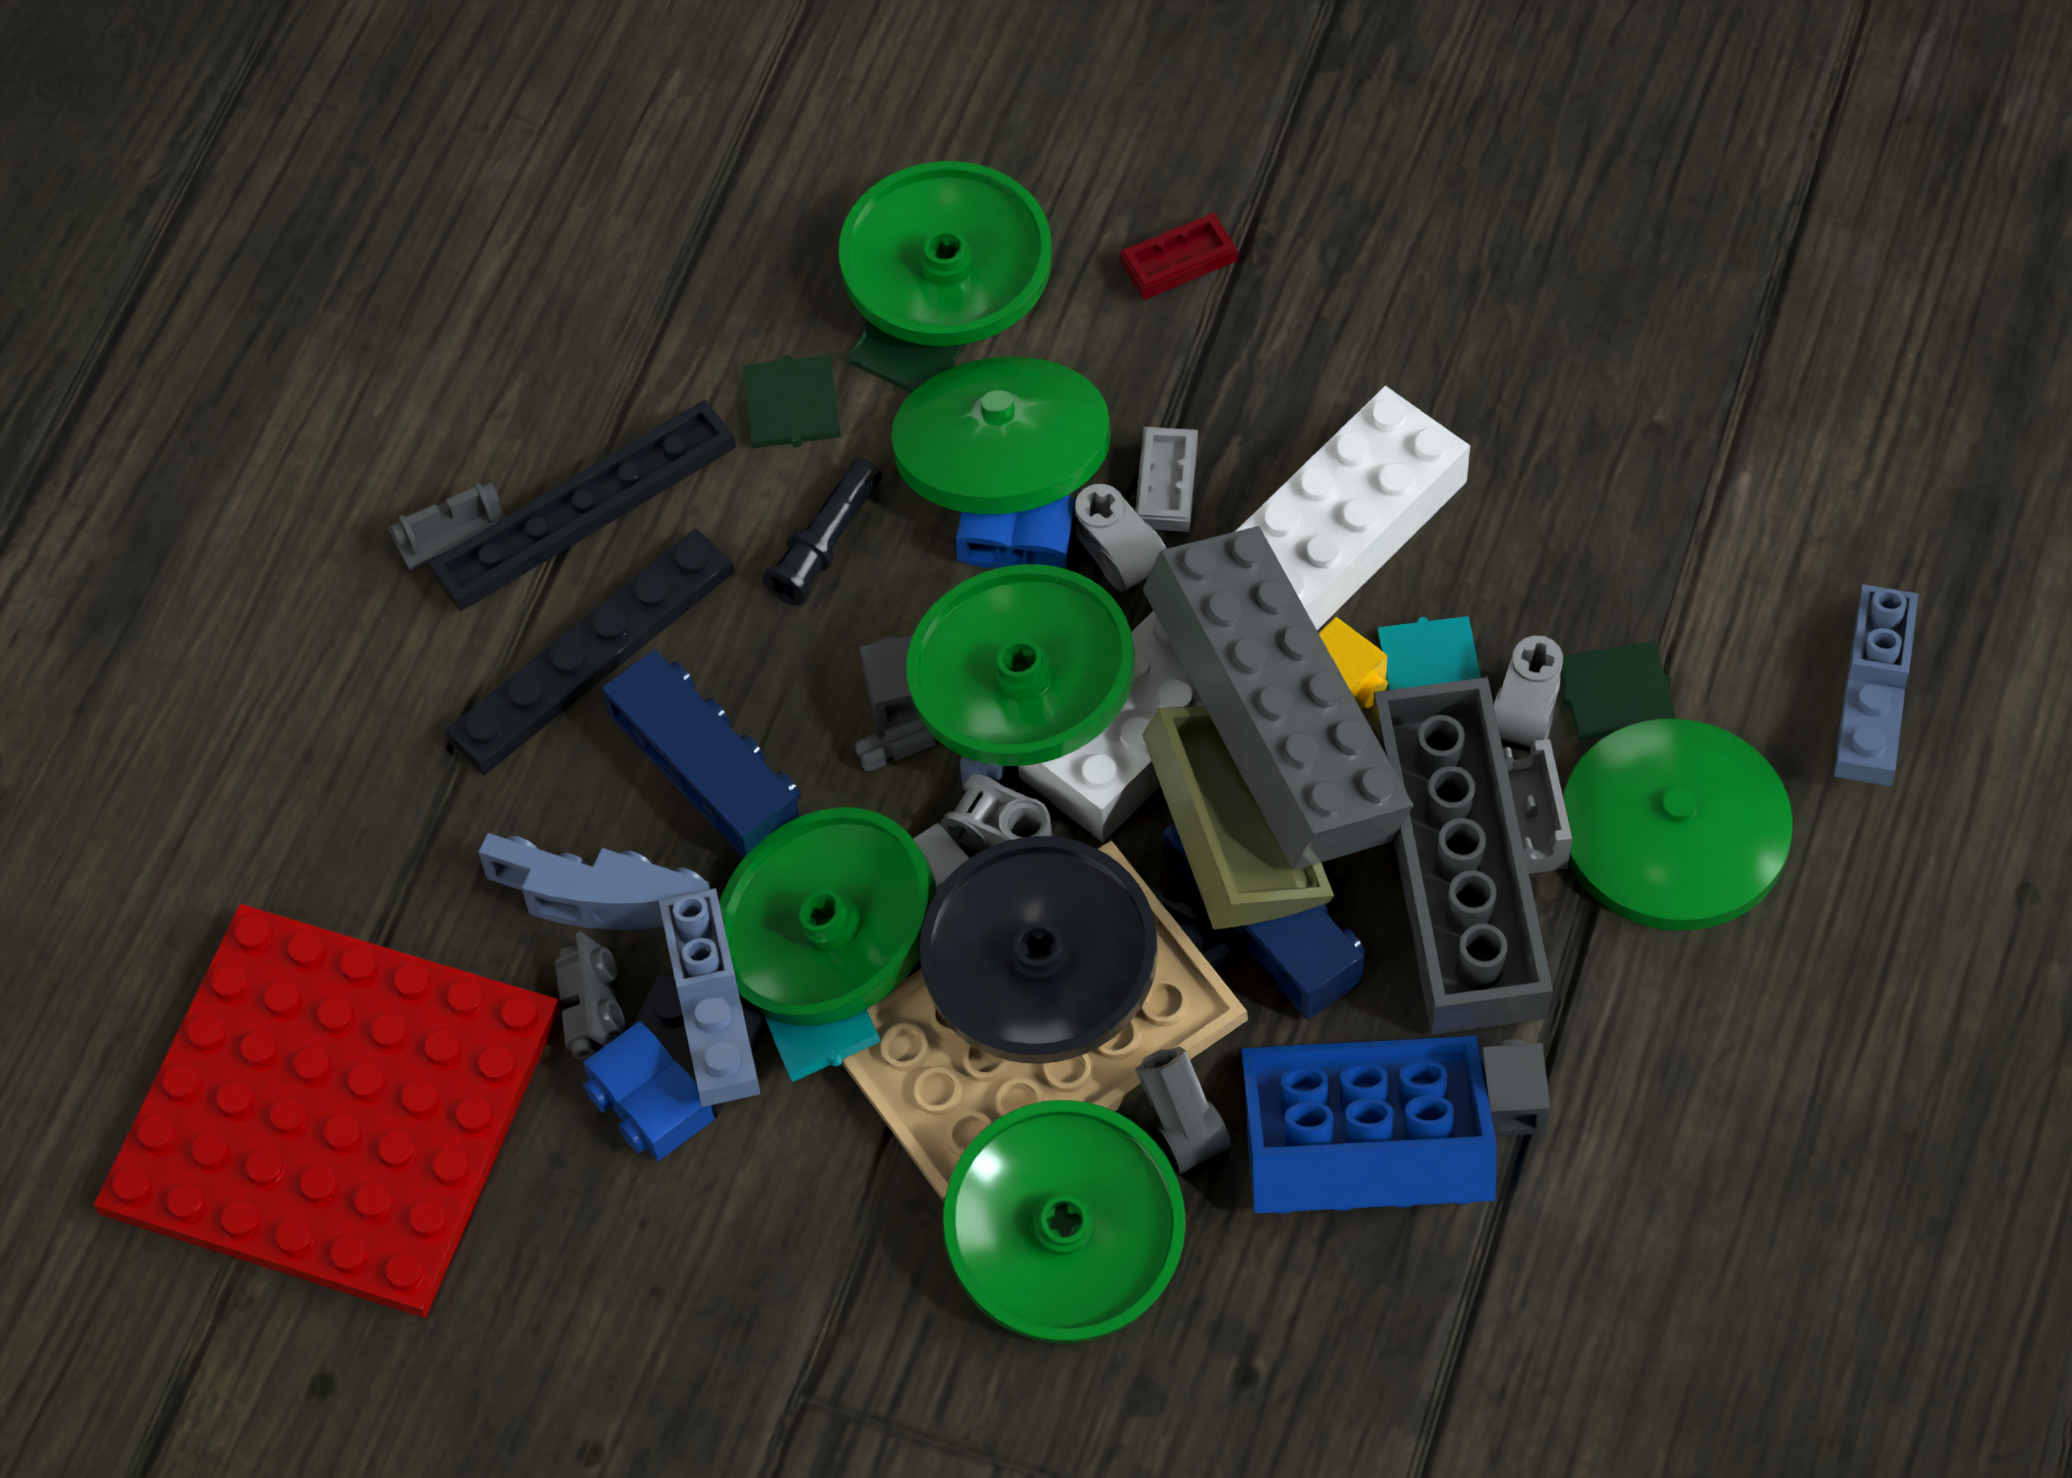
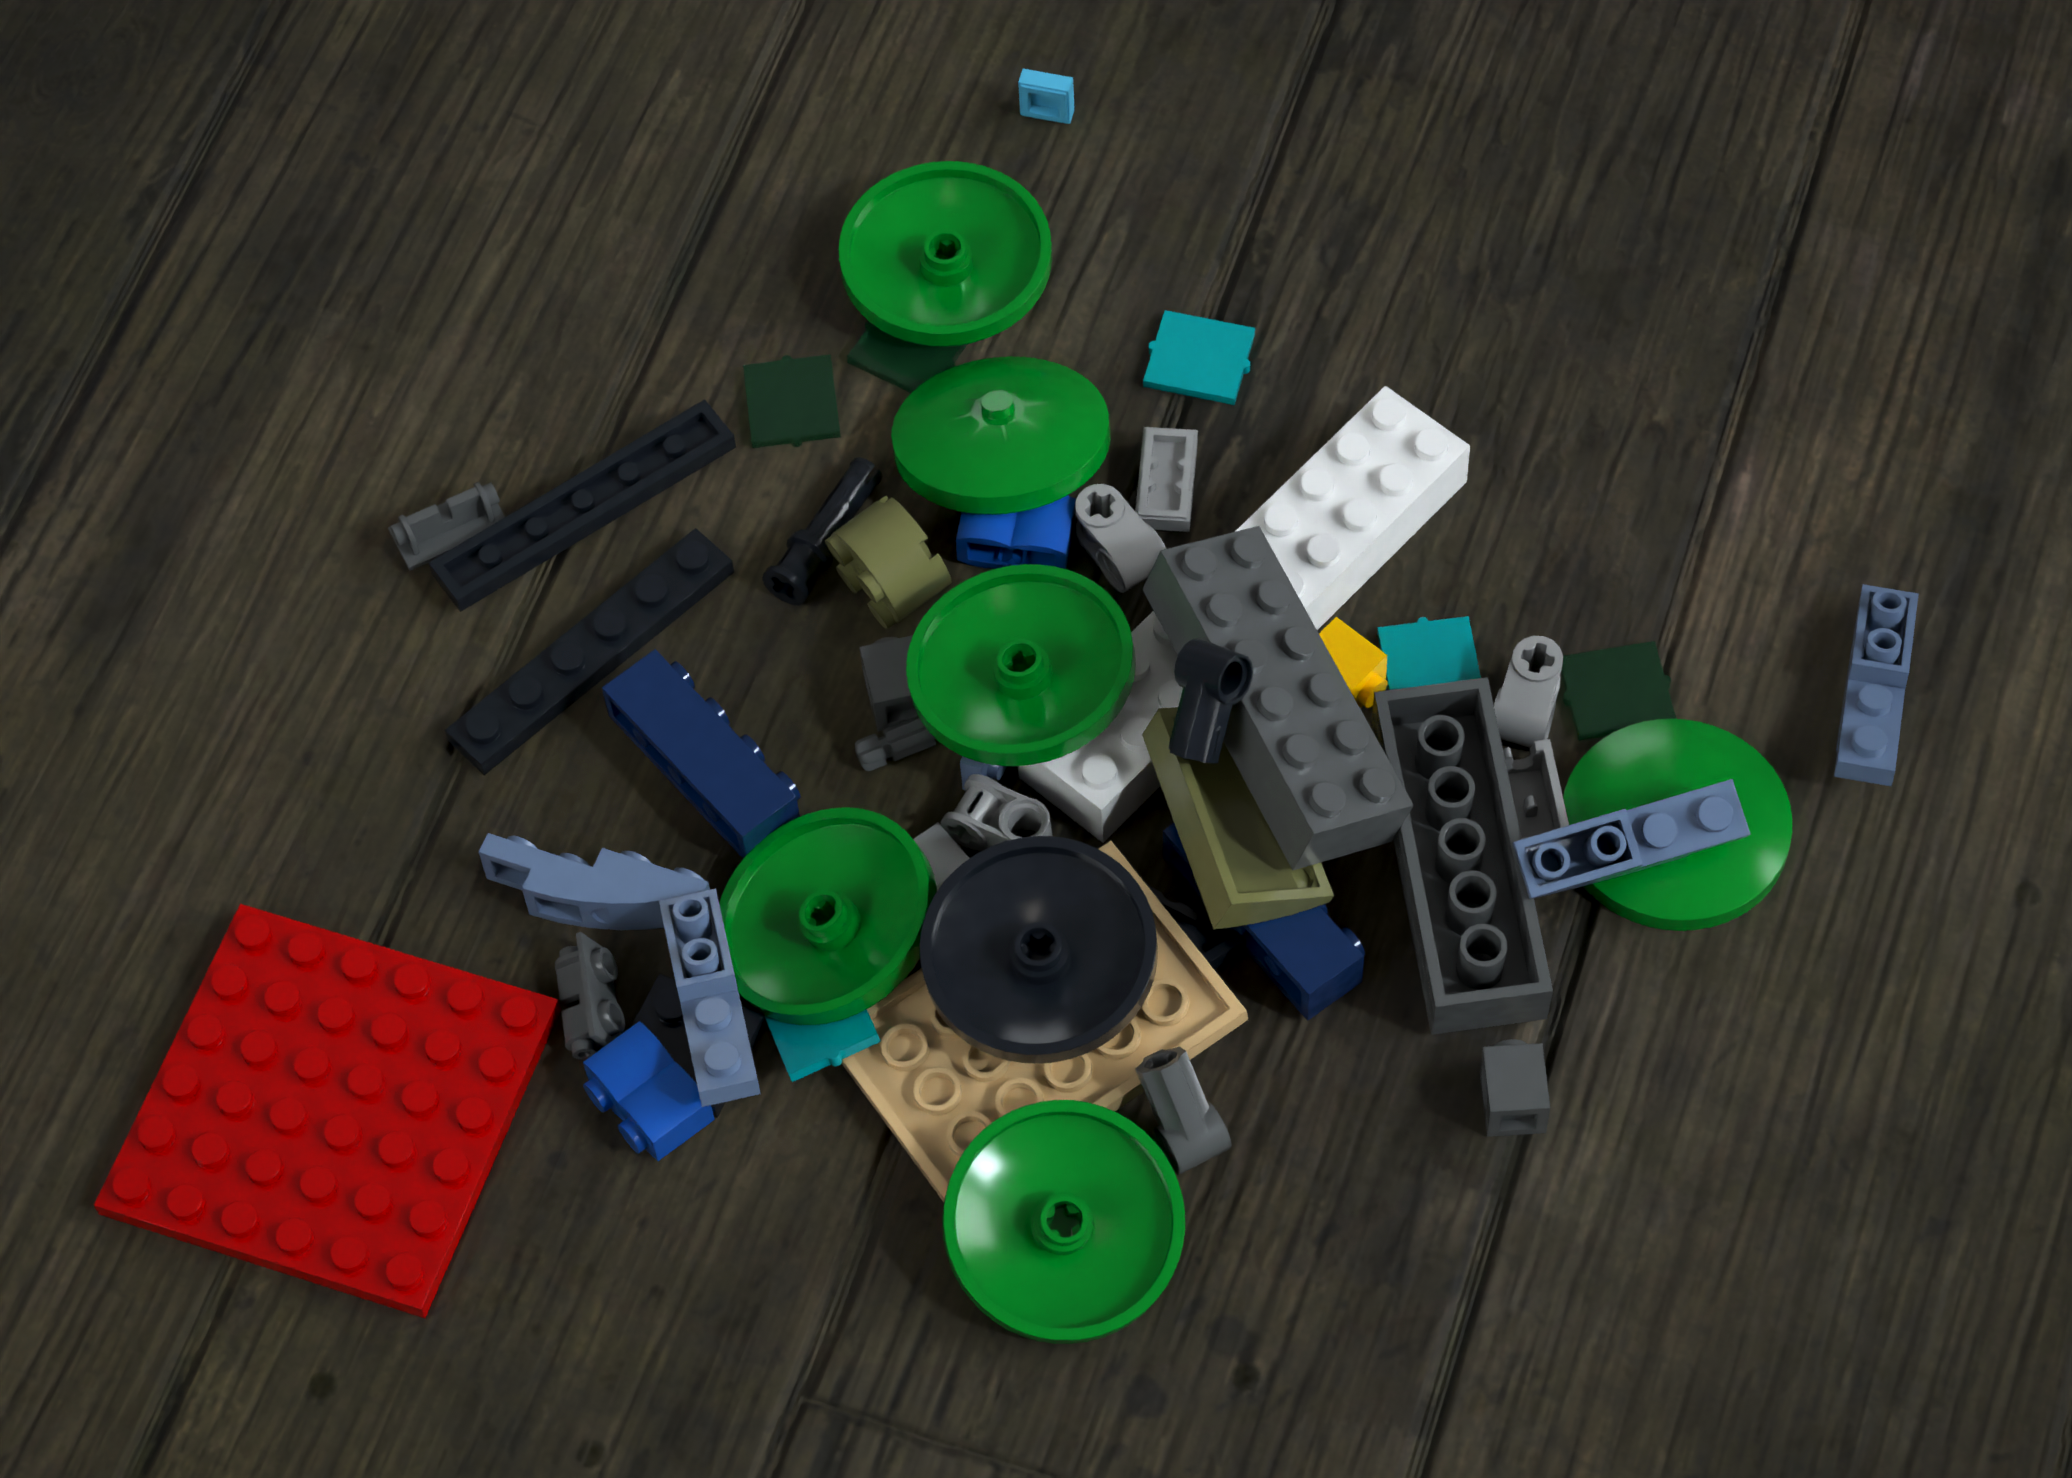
dark red plate [1119,212,1238,300] -> none
blue slope [1241,1036,1496,1214] -> none
none -> olive brick [825,495,952,629]
none -> medium azure tile [1018,69,1074,124]
none -> teal piece [1143,310,1255,405]
none -> black piece [1168,638,1253,763]
none -> sand blue slope [1512,779,1751,899]

